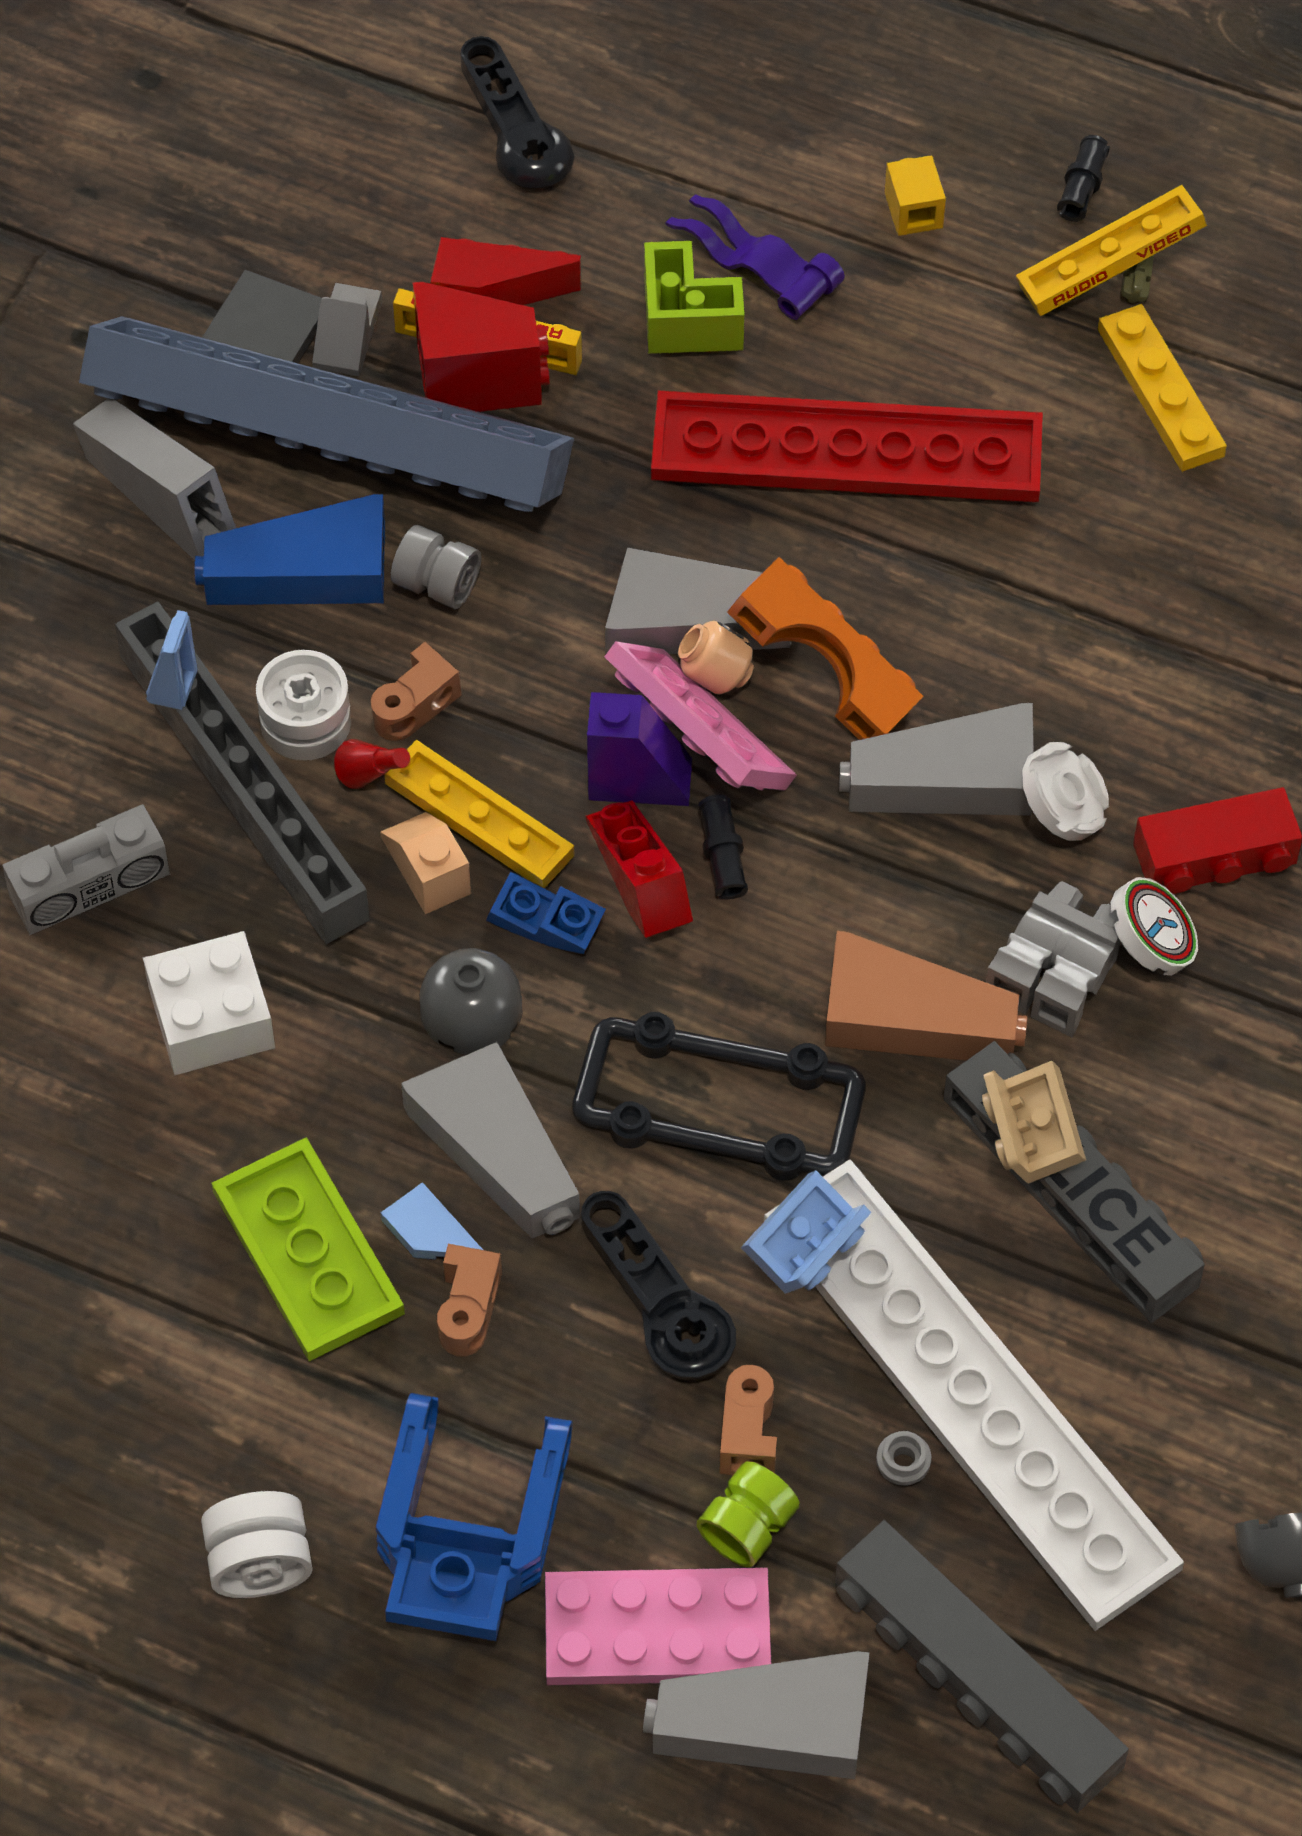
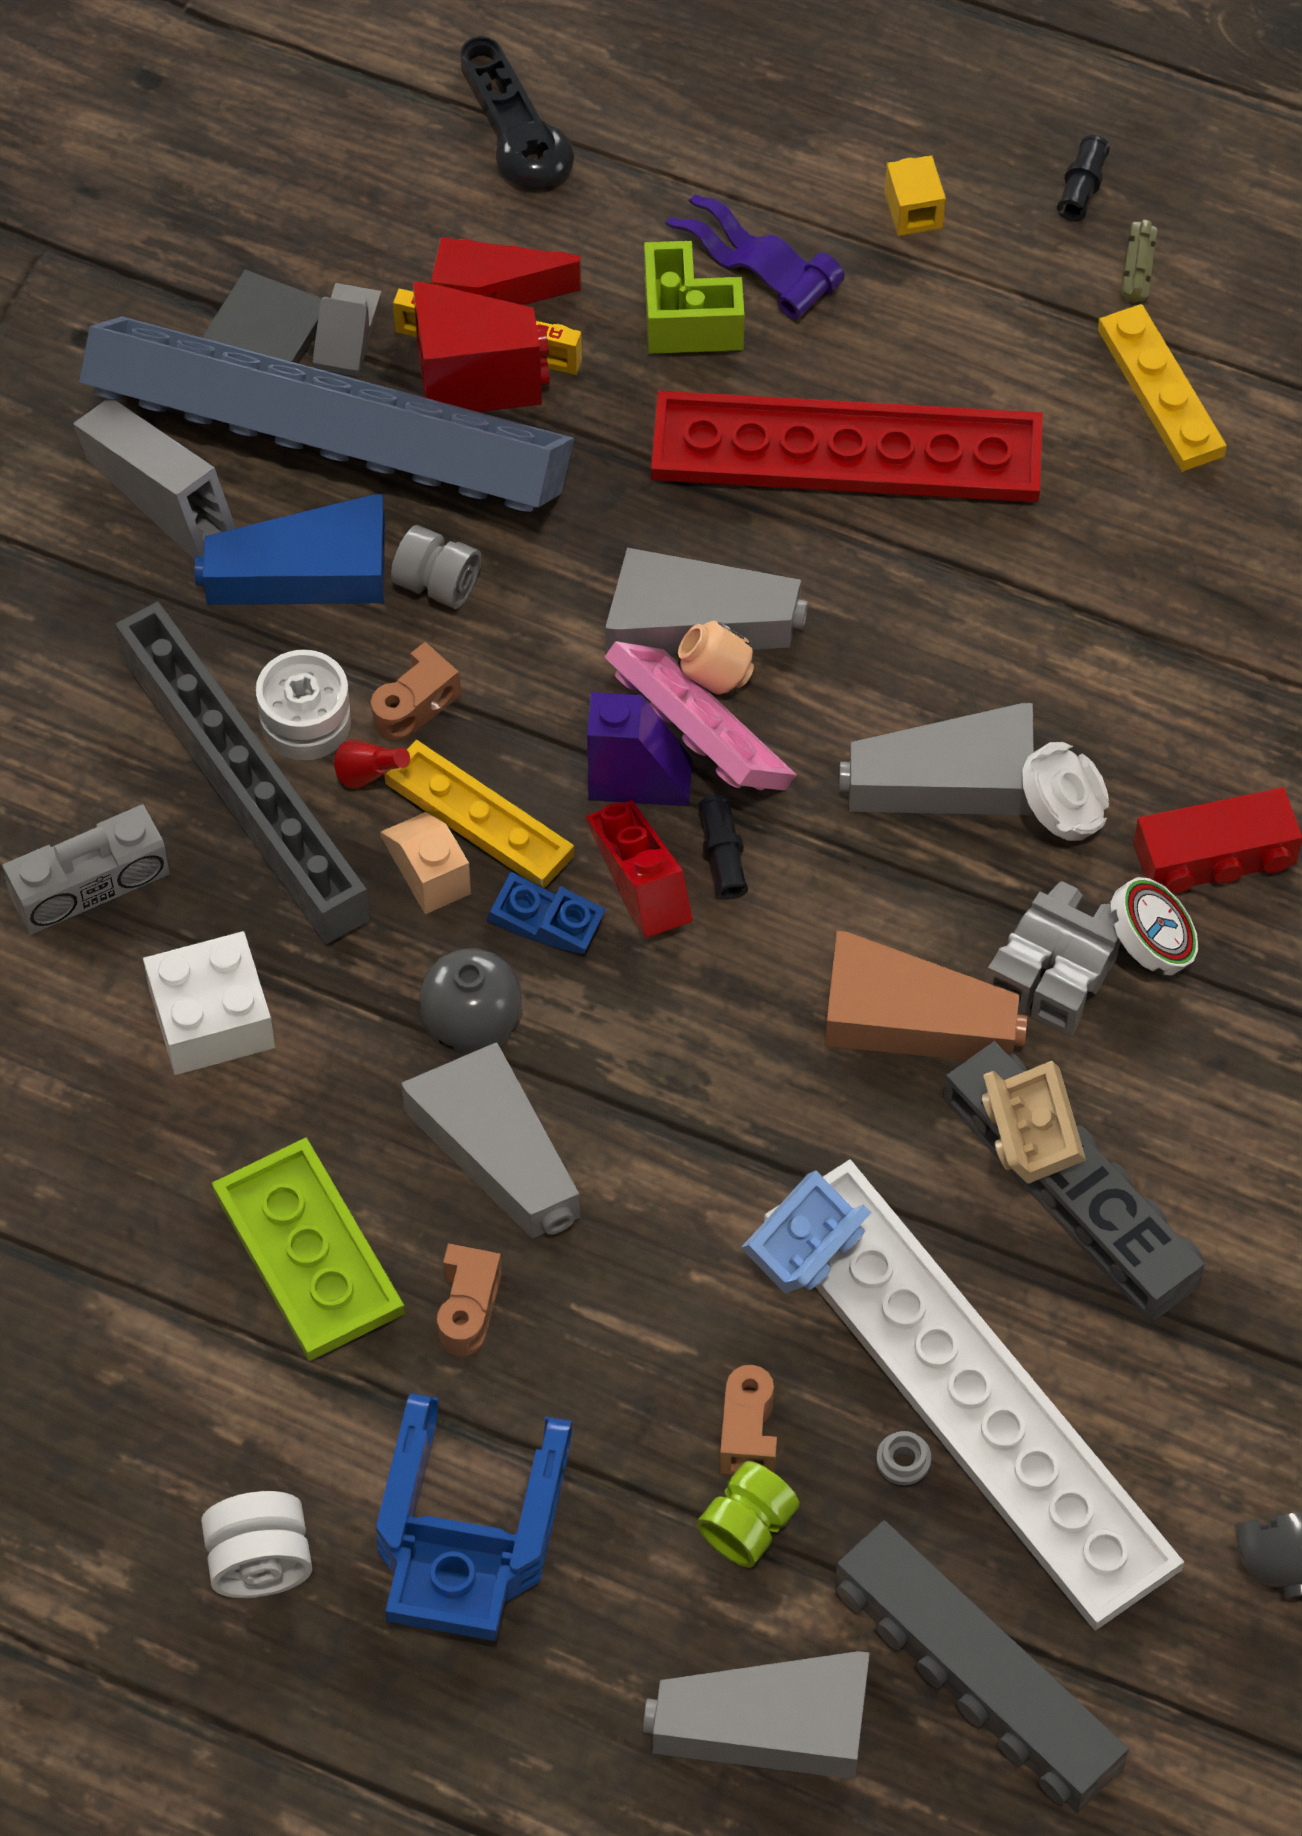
light blue slope [146,610,198,710] -> none
light blue tile [381,1182,483,1260] -> none
bright pink plate [545,1568,771,1685] -> none
black bar [572,1012,866,1181] -> none
black beam [581,1191,736,1380] -> none
orange arch [727,557,924,740] -> none
yellow plate [1016,185,1207,317] -> none

